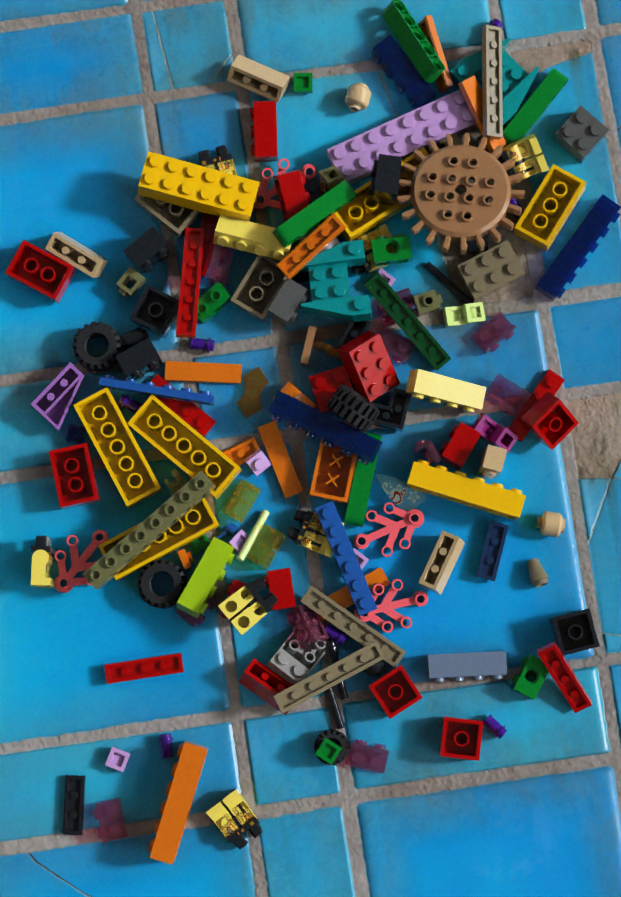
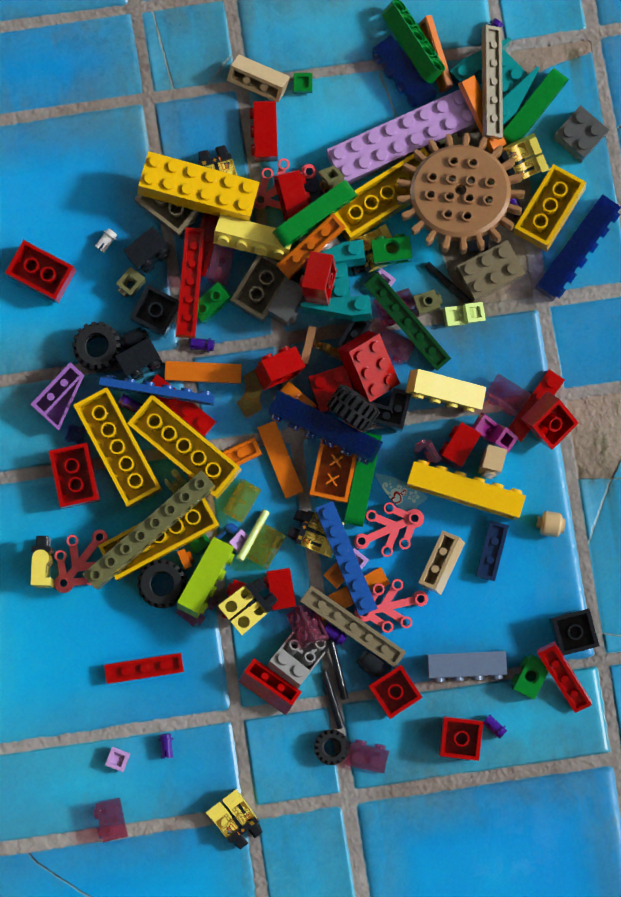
tan brick [45,232,108,278] -> none
black tile [63,775,86,835] -> none
orange brick [148,741,209,864] -> none
lavender plate [245,448,272,476] -> none
dark tan plate [273,641,385,714] -> none
green plate [315,737,342,765] -> none
tan head [345,82,371,112] -> none
black brick [368,154,402,205] -> none
clear pink bracket [471,312,516,354] -> none
dark tan cone [527,558,549,588] -> none
none -> white pin [94,228,117,253]
none -> red brick [254,346,306,391]
none -> red brick [300,251,337,306]
none -> orange plate [323,562,344,589]

